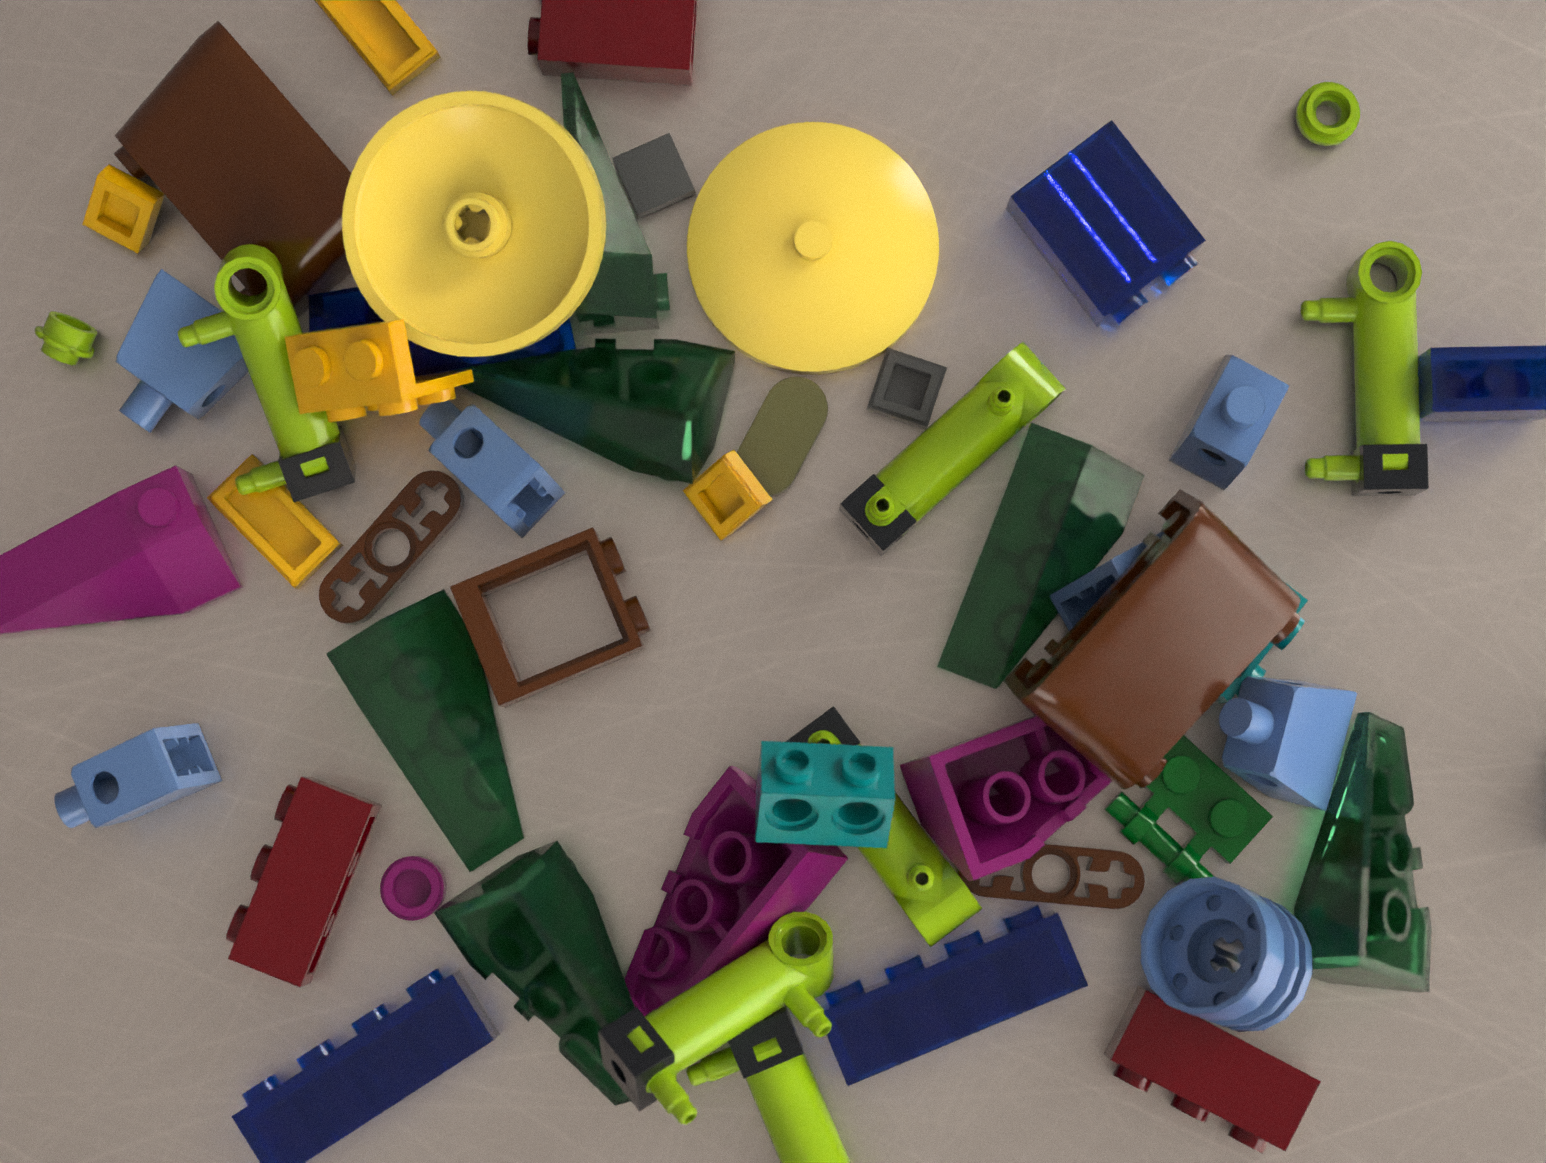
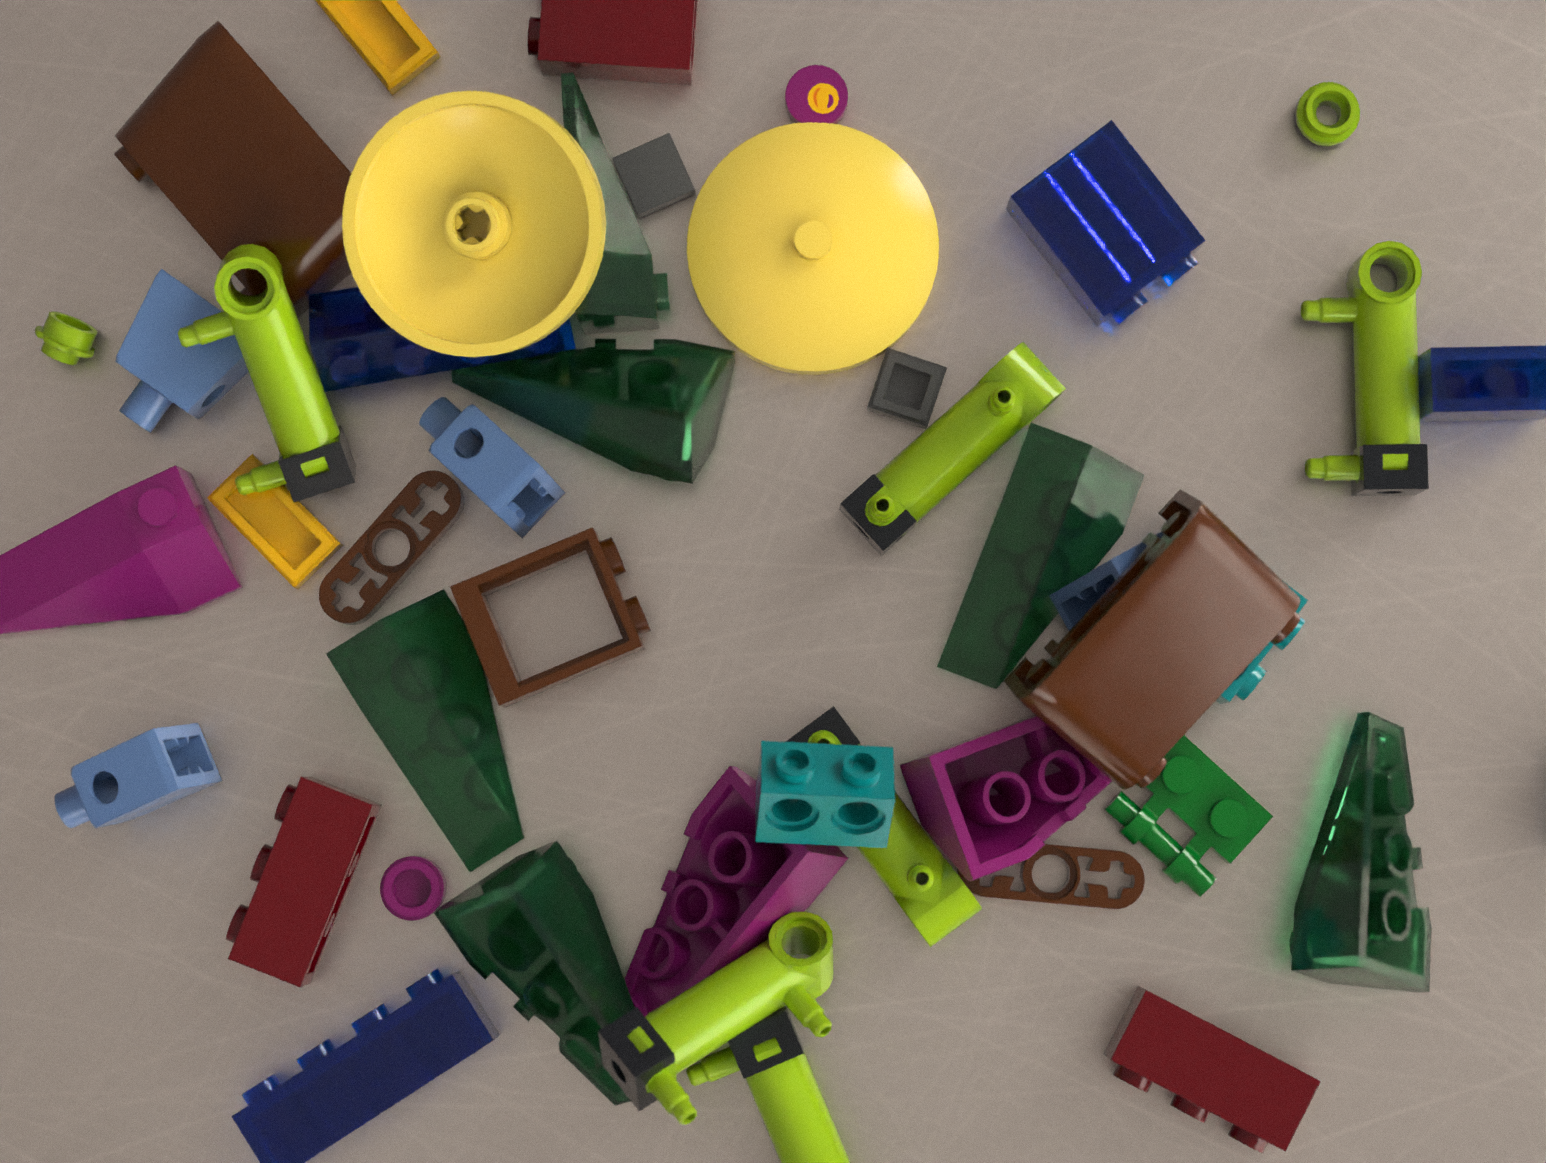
yellow plate [82,164,165,254] -> none
yellow bracket [285,319,474,422] -> none
yellow tile [682,450,773,541] -> none
olive tile [737,377,828,497] -> none
clear blue brick [821,904,1088,1086] -> none
medium blue wheel [1141,877,1312,1032] -> none
medium blue torso [1169,355,1289,490] -> none
medium blue torso [1219,676,1357,811] -> none
none -> magenta tile [785,65,848,124]

